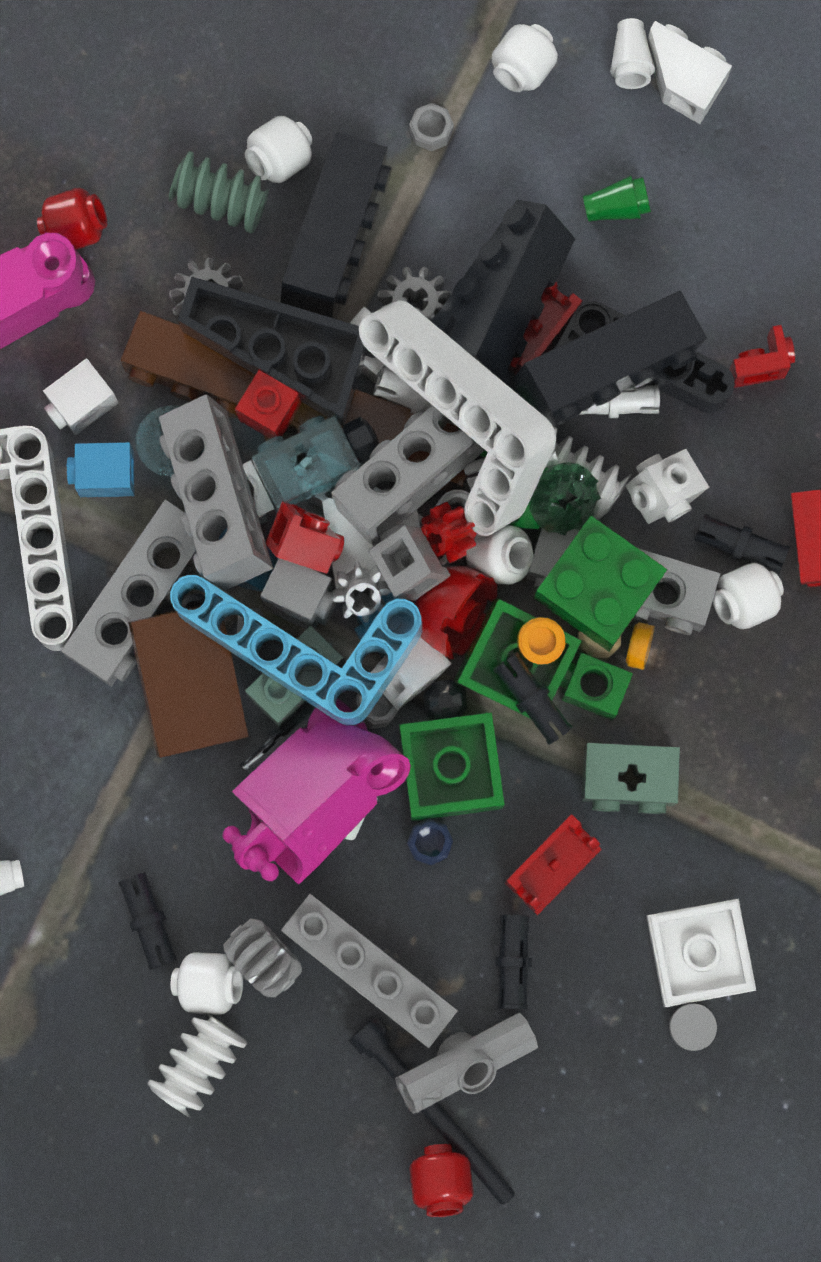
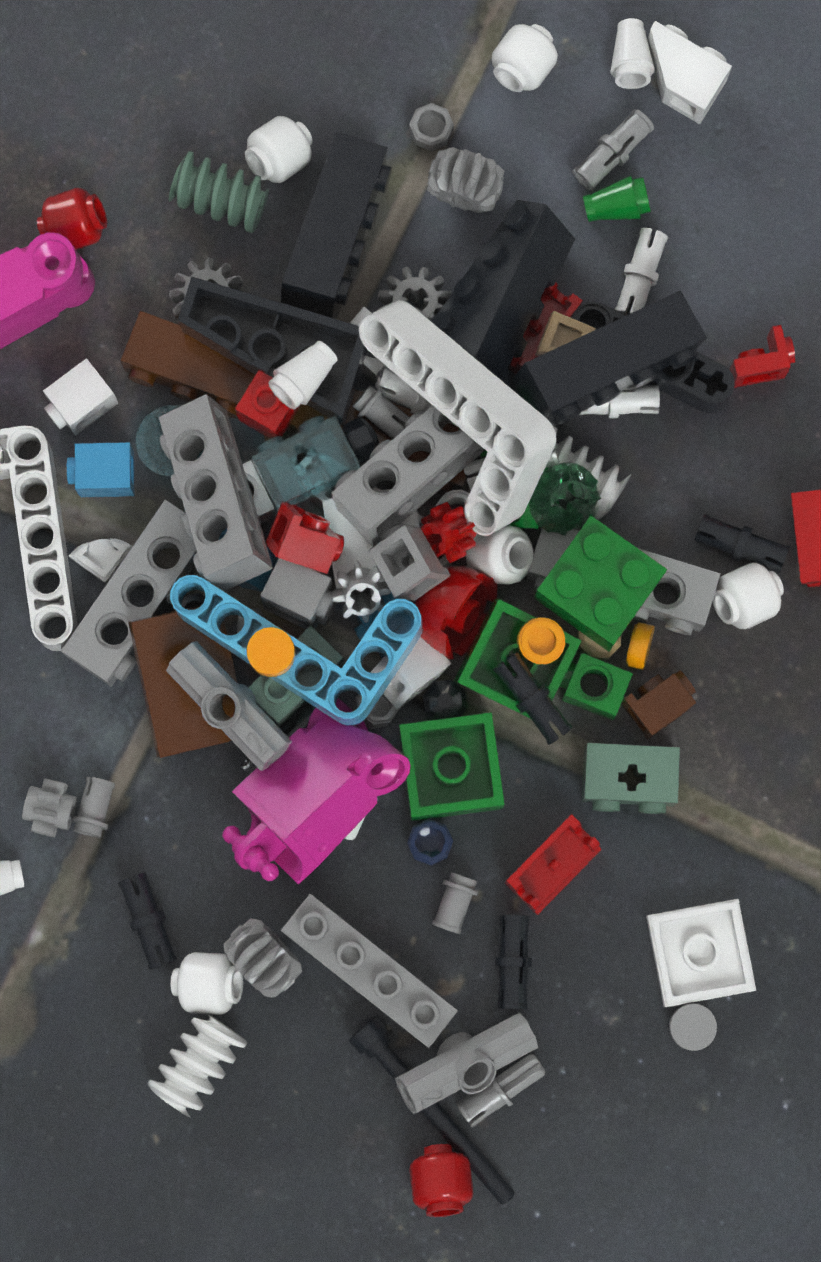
white brick [625,449,709,524] -> none
none -> light grey gear [22,778,77,838]
none -> white tile [69,538,133,585]
none -> light grey pin [71,777,115,838]
none -> light grey piece [166,641,292,771]
none -> light orange tile [247,627,296,677]
none -> white cone [268,341,338,409]
none -> light grey pin [353,385,410,440]
none -> light grey gear [427,147,505,213]
none -> light grey pin [432,872,479,934]
none -> light grey axle [456,1054,546,1128]
none -> tan tile [535,311,596,357]
none -> light grey pin [572,109,654,191]
none -> white pin [614,228,668,315]
none -> reddish brown brick [621,670,696,740]

